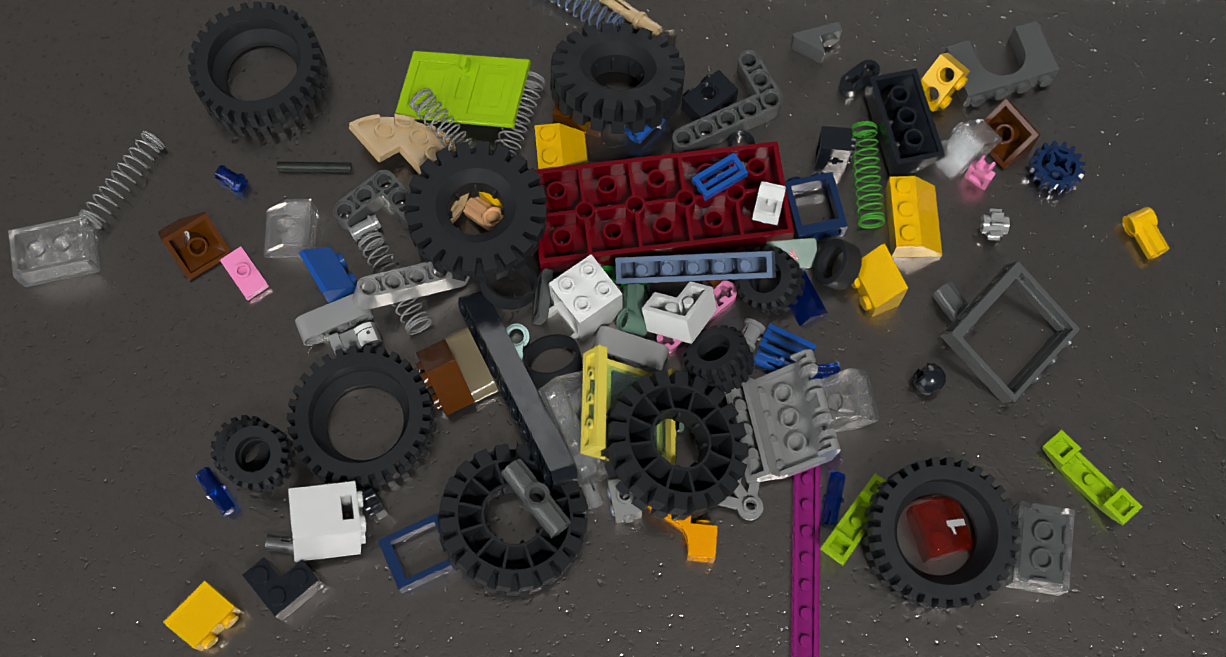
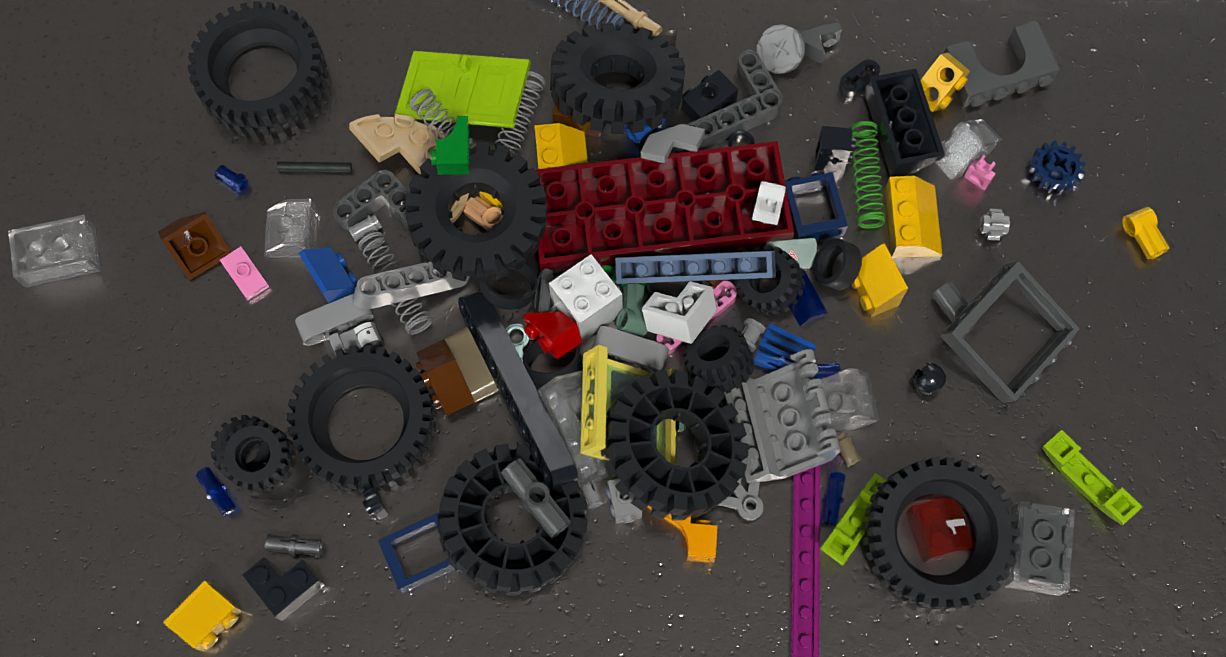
light grey piece [79,131,165,229] -> none
white container [288,481,366,562] -> none
blue tile [691,153,748,201] -> none
reddish brown slope [971,98,1041,169] -> none
none -> green arch [431,116,469,175]
none -> red slope [523,312,582,359]
none -> light grey tile [641,124,705,163]
none -> light grey tile [757,25,805,74]
none -> dark tan pin [835,432,862,467]

